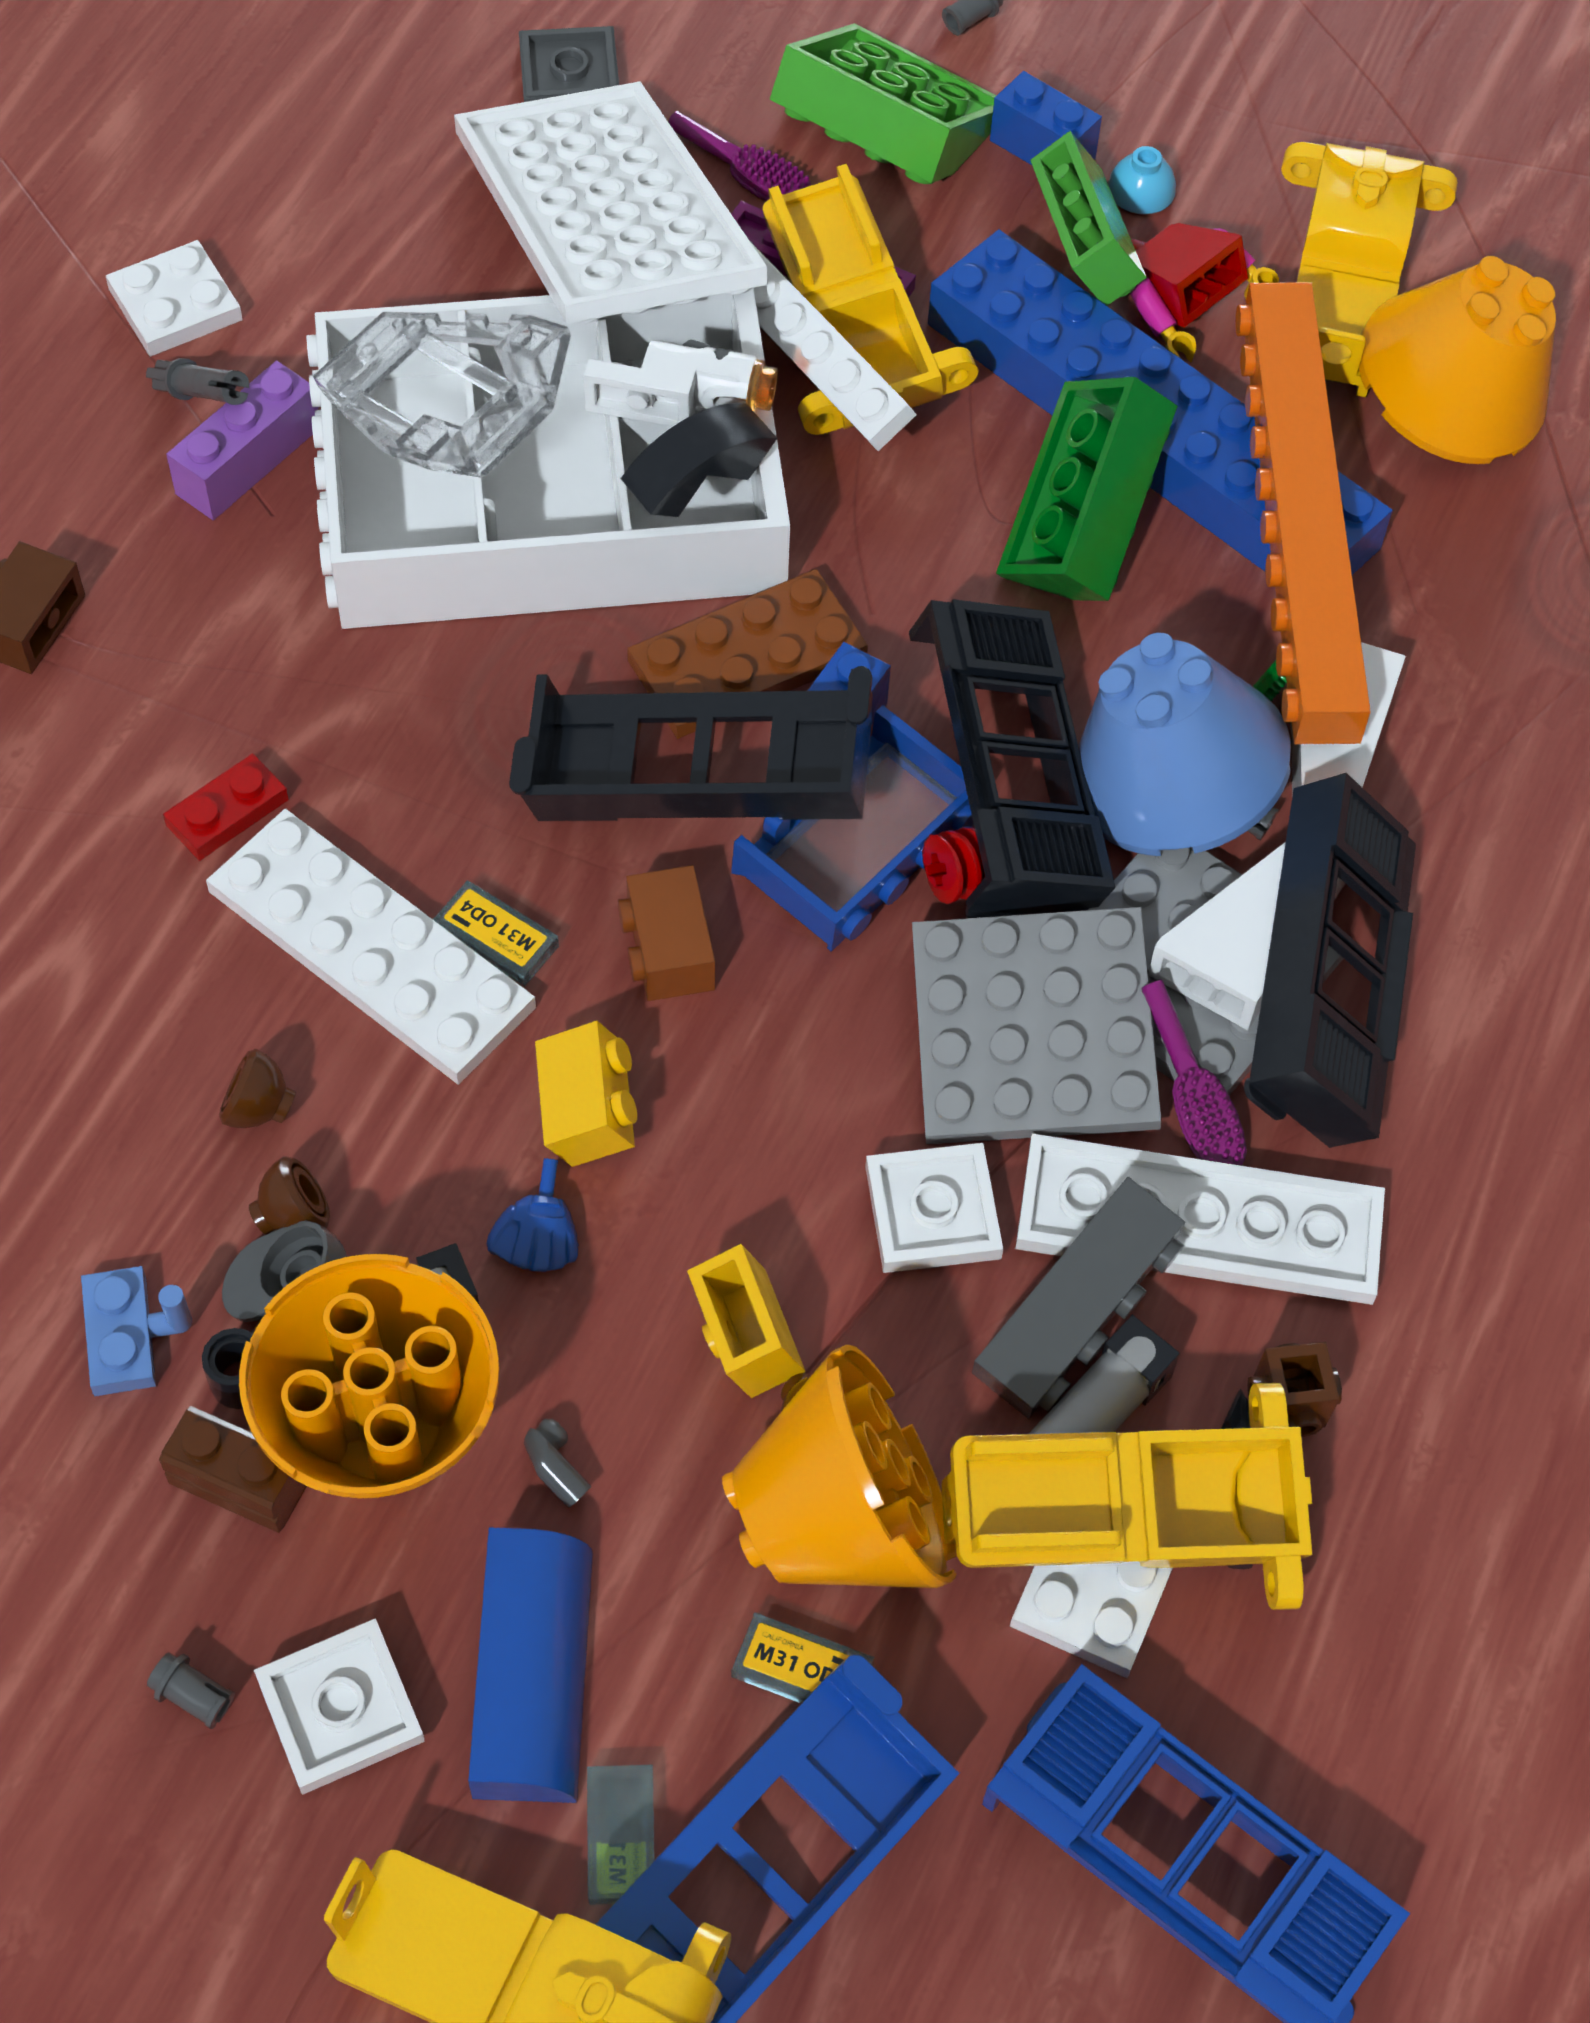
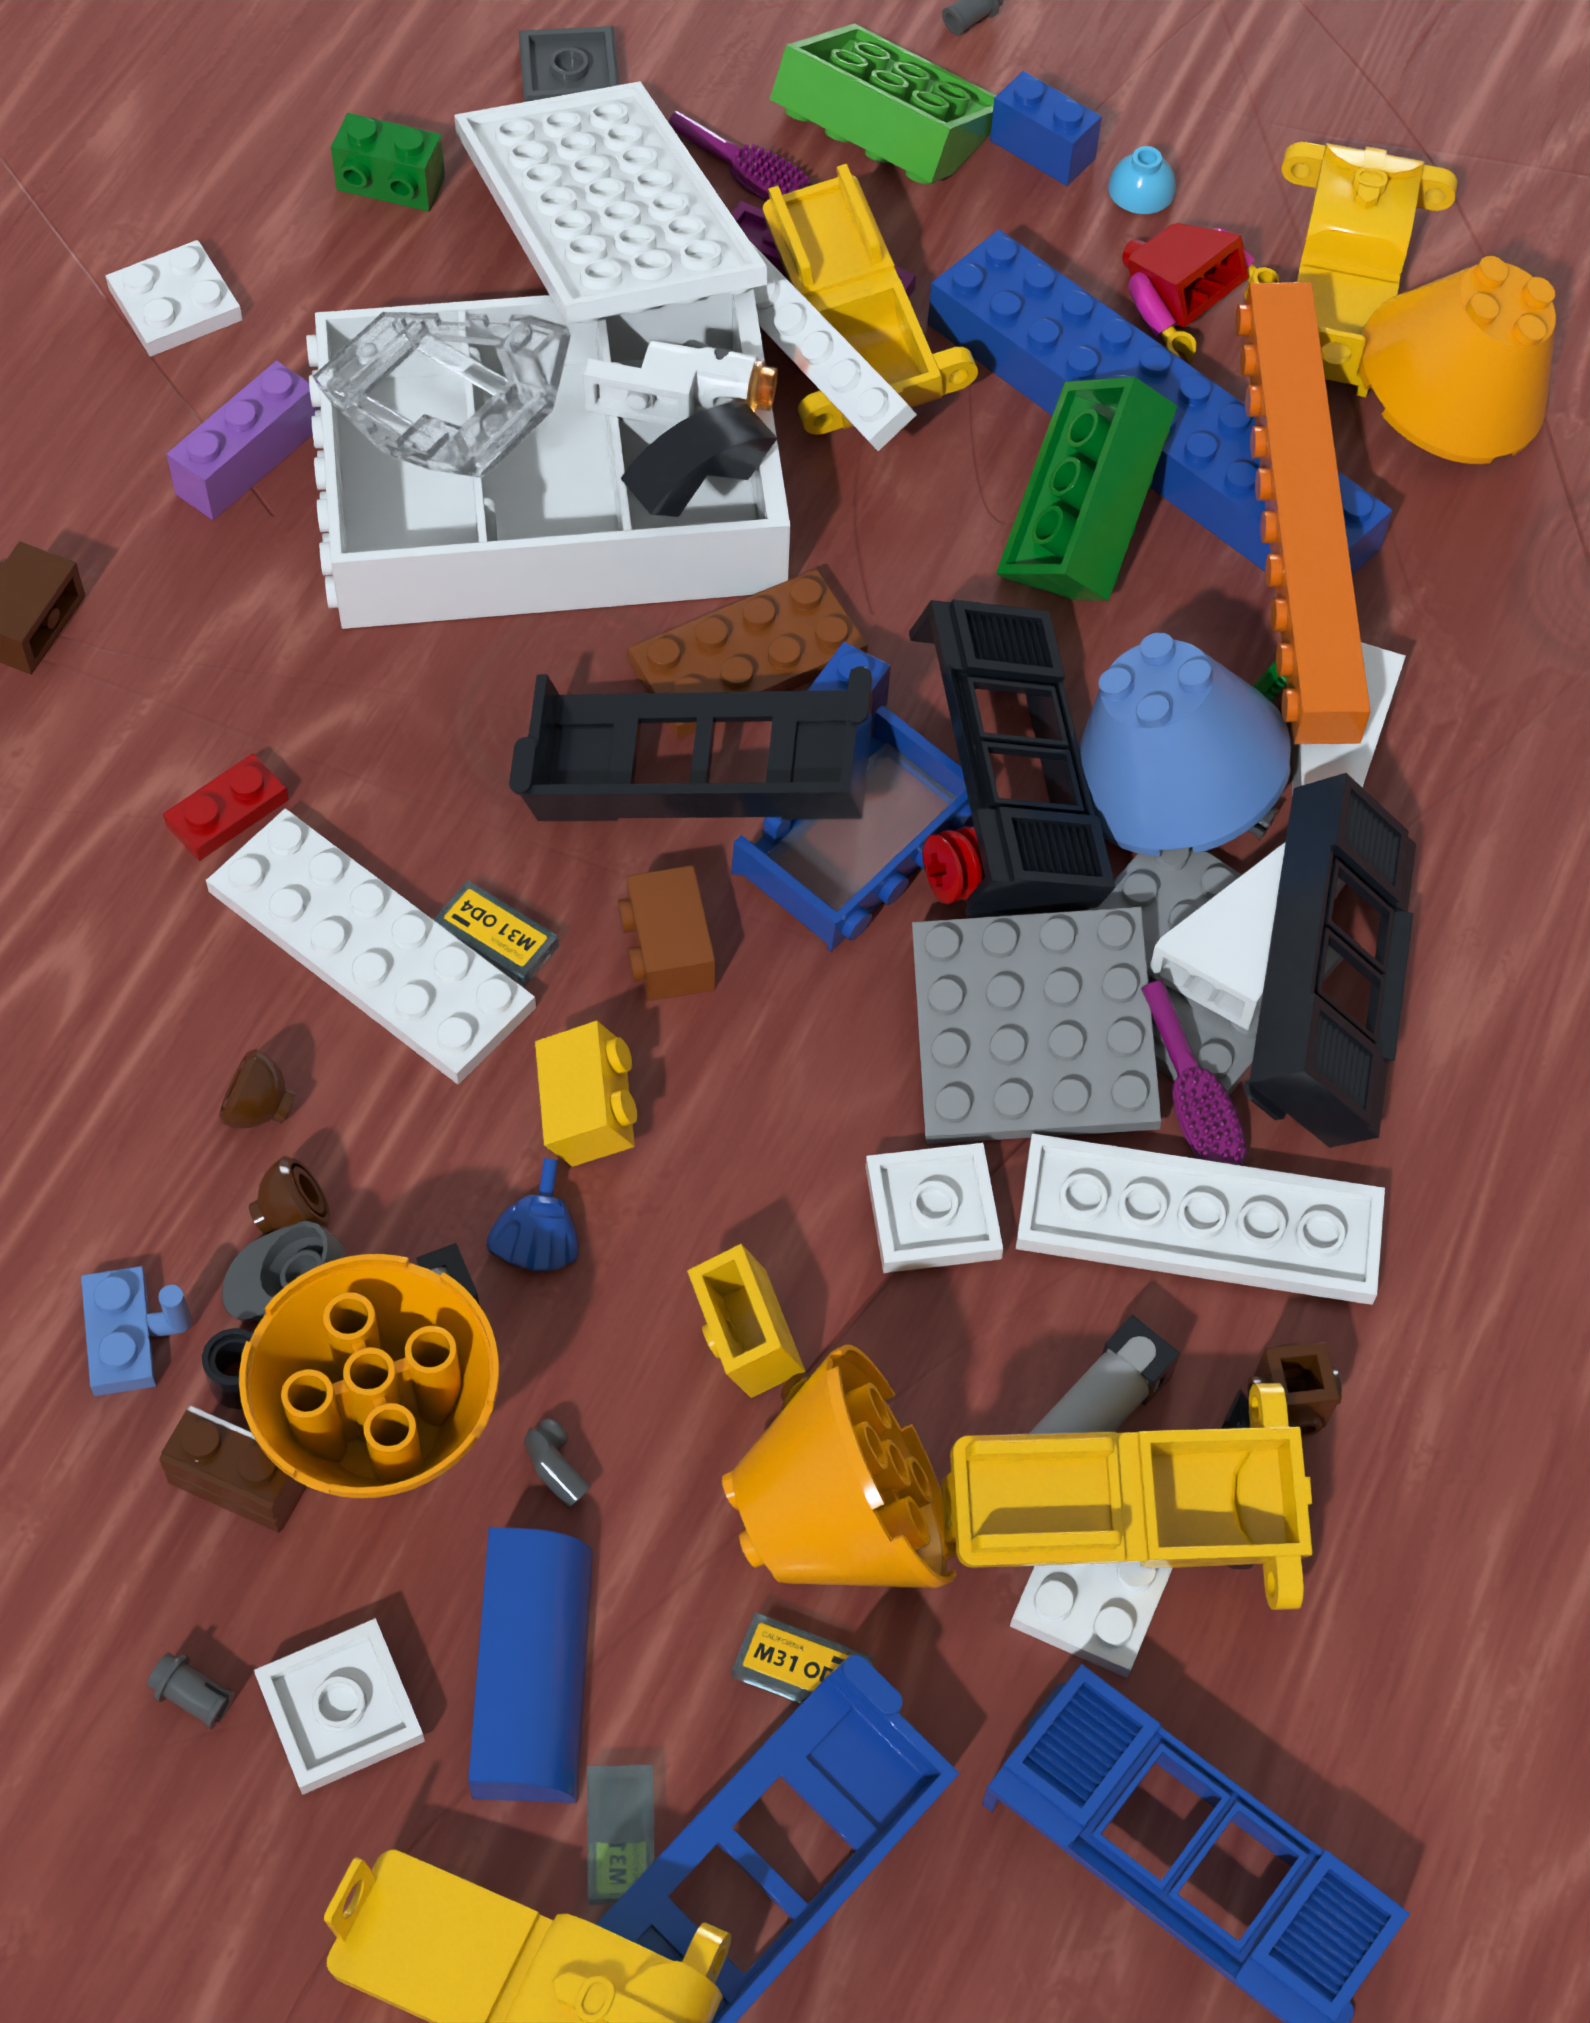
dark grey axle [146,358,249,405] -> none
dark grey brick [972,1177,1186,1419] -> none
bright green brick [1030,130,1147,306] -> none
none -> green brick [330,113,445,212]

